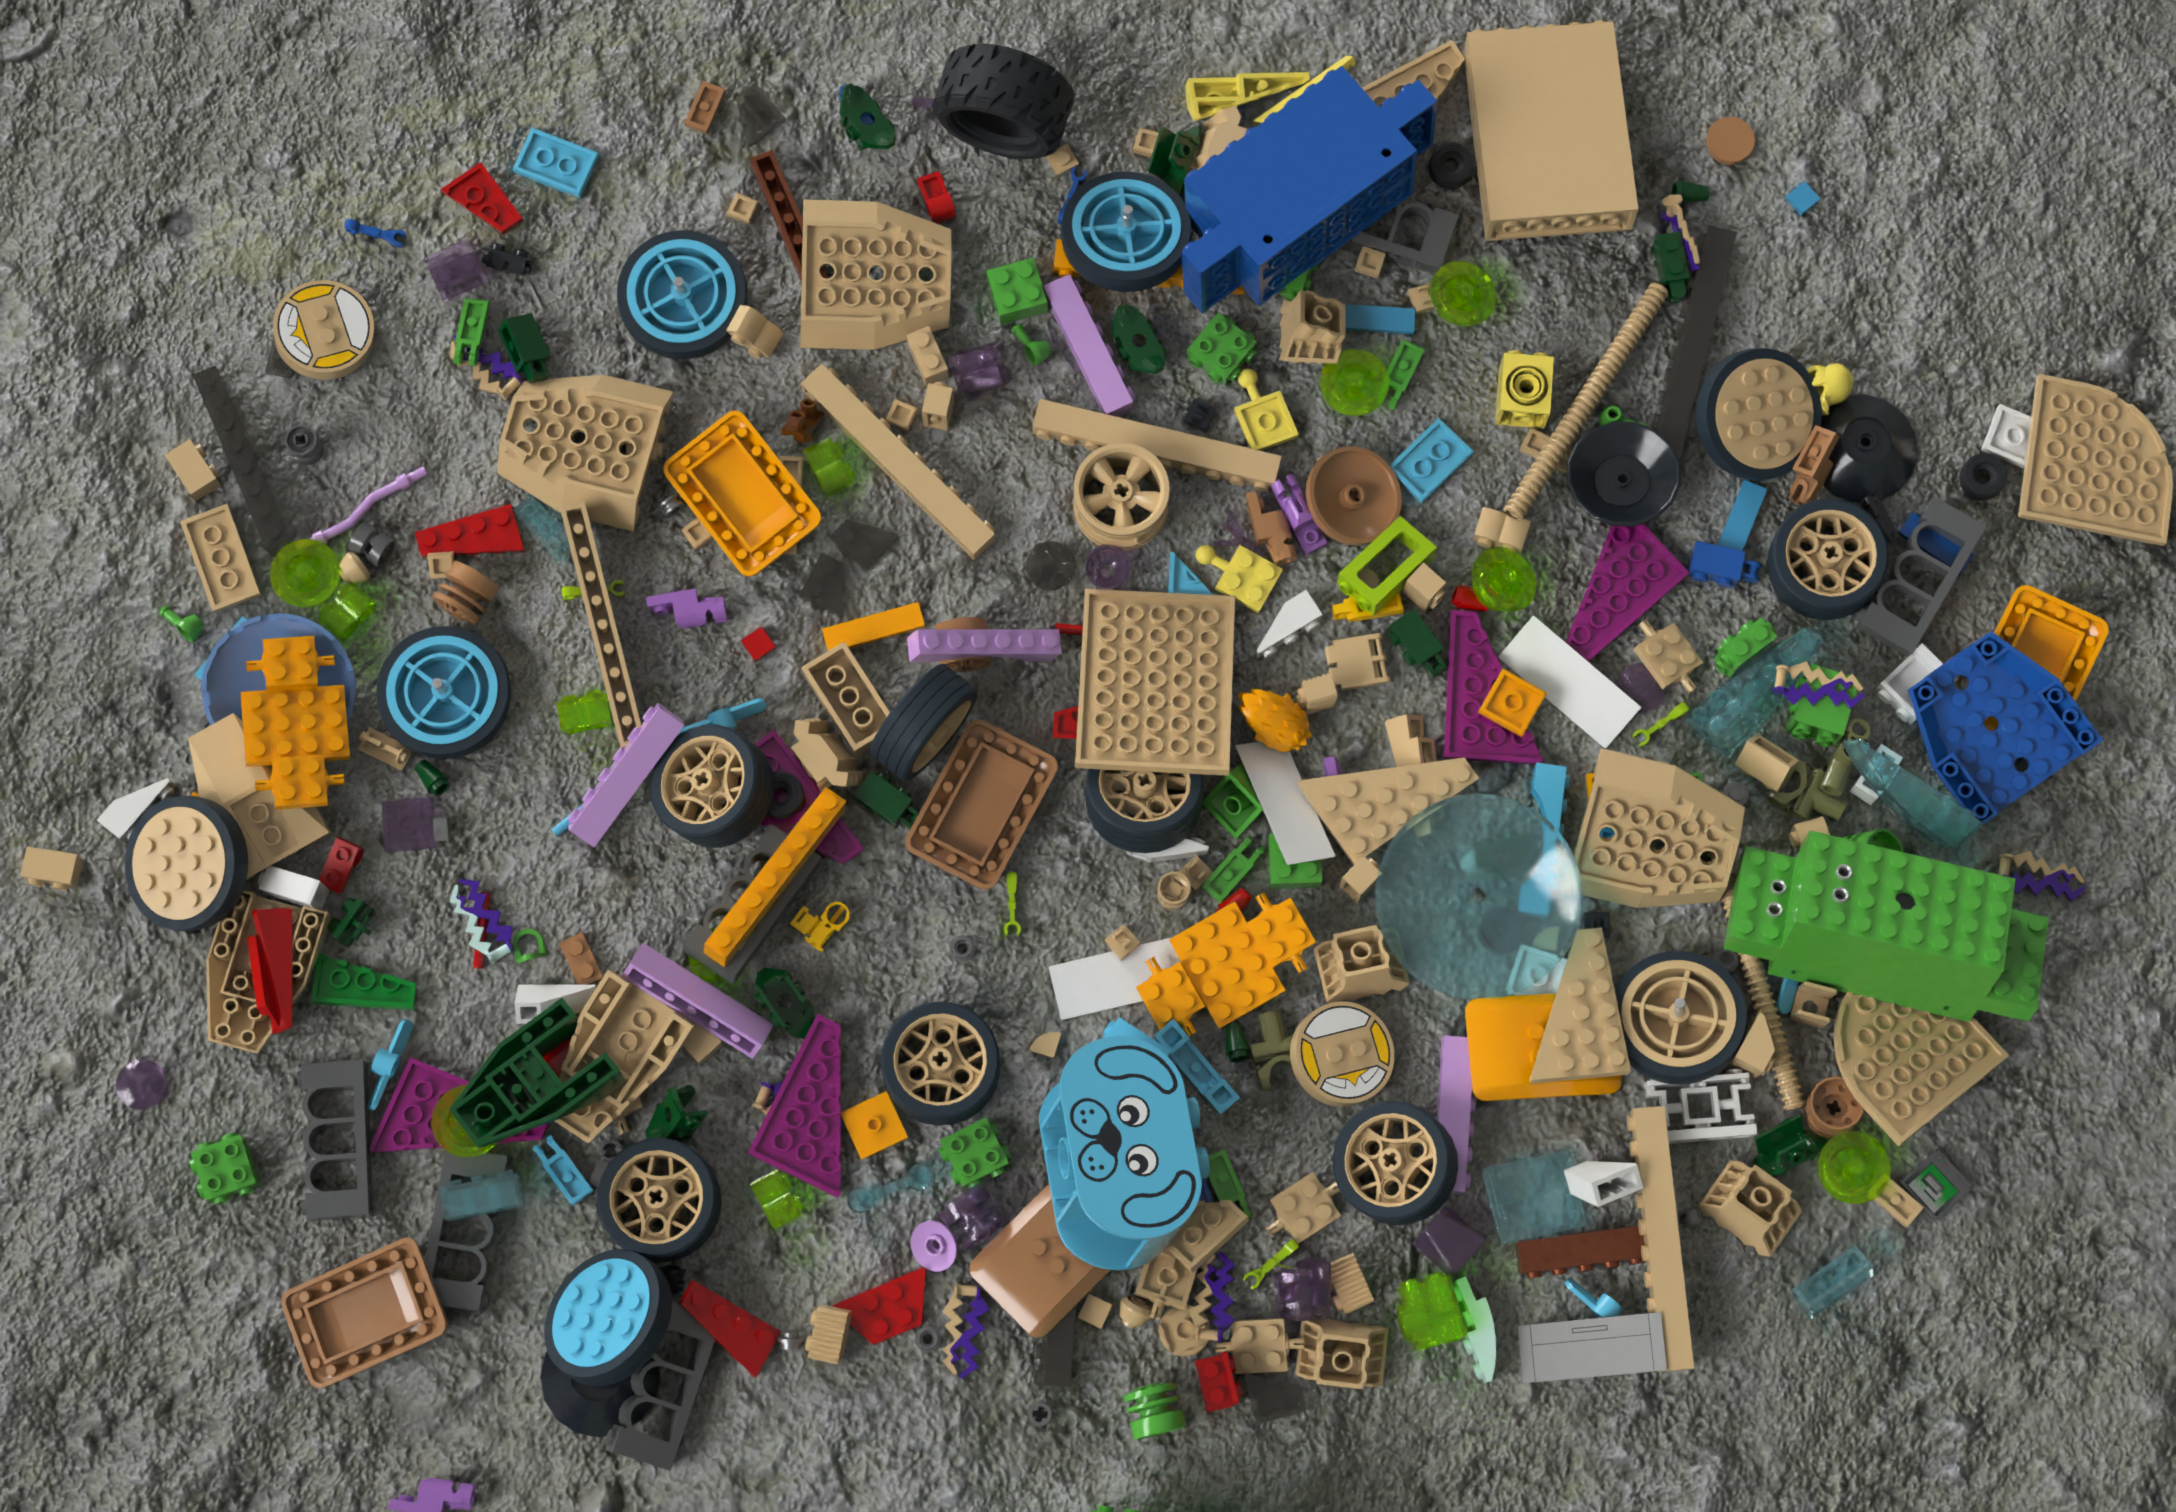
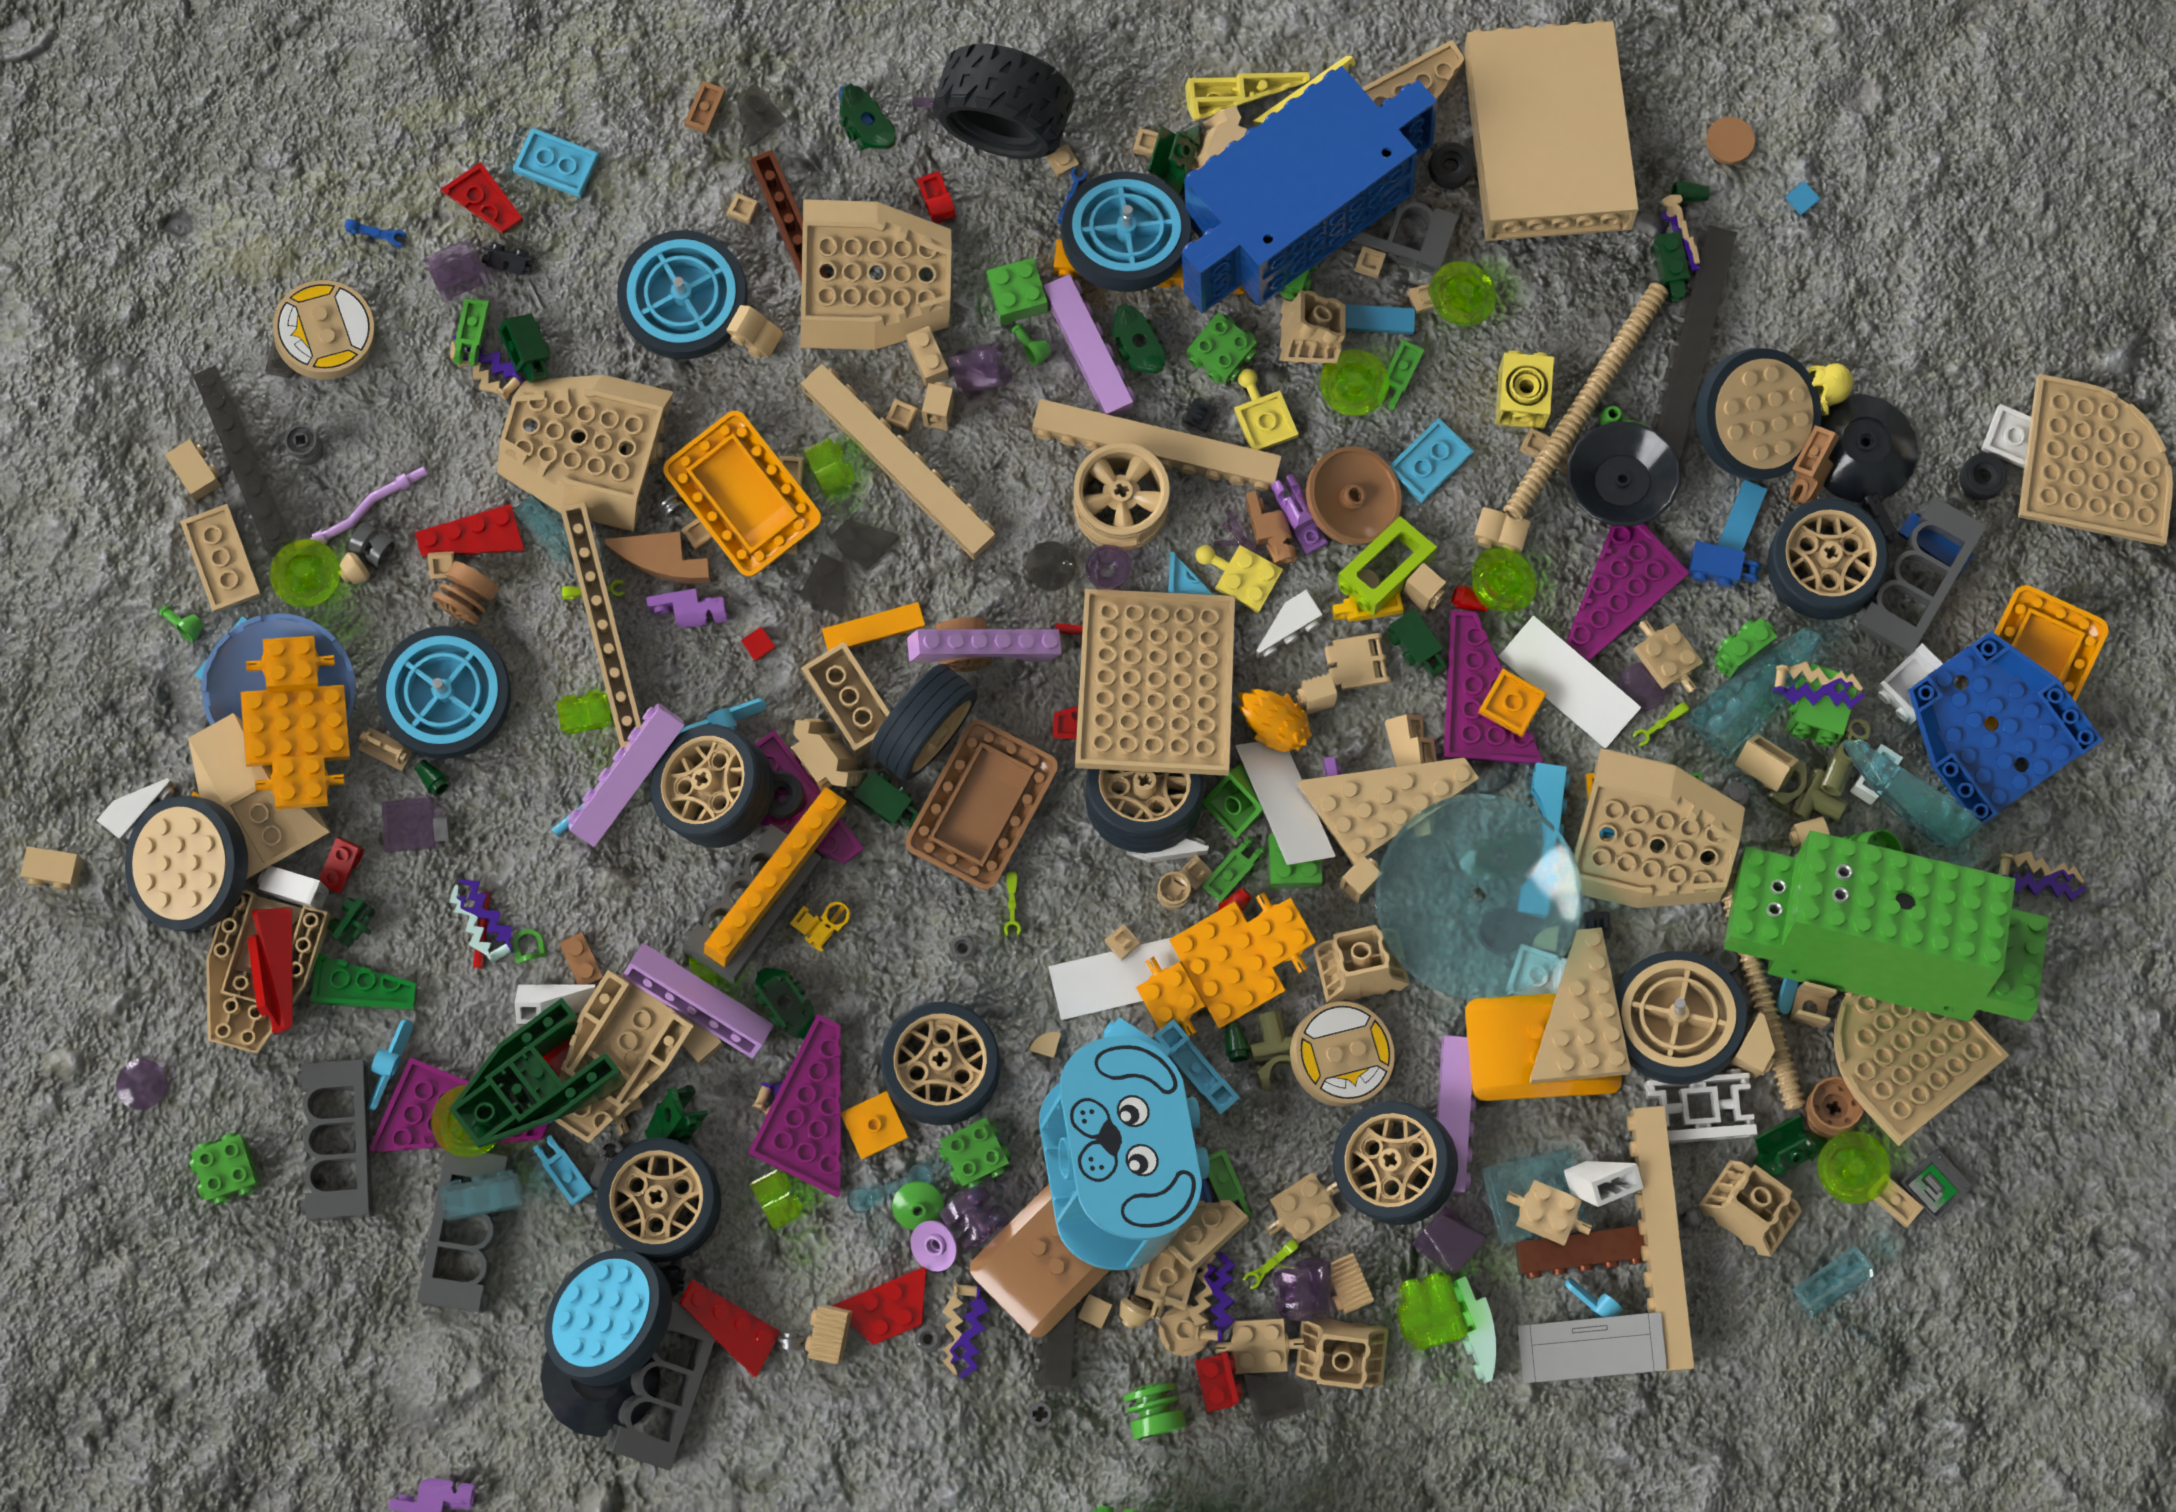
medium nougat wedge [281,1238,448,1388] -> none
clear neon green brick [318,582,377,642] -> none
reddish brown hips [782,399,824,443] -> none
none -> medium nougat slope [605,532,711,584]
none -> bright green dish [892,1181,944,1230]
none -> tan plate [1506,1180,1592,1246]

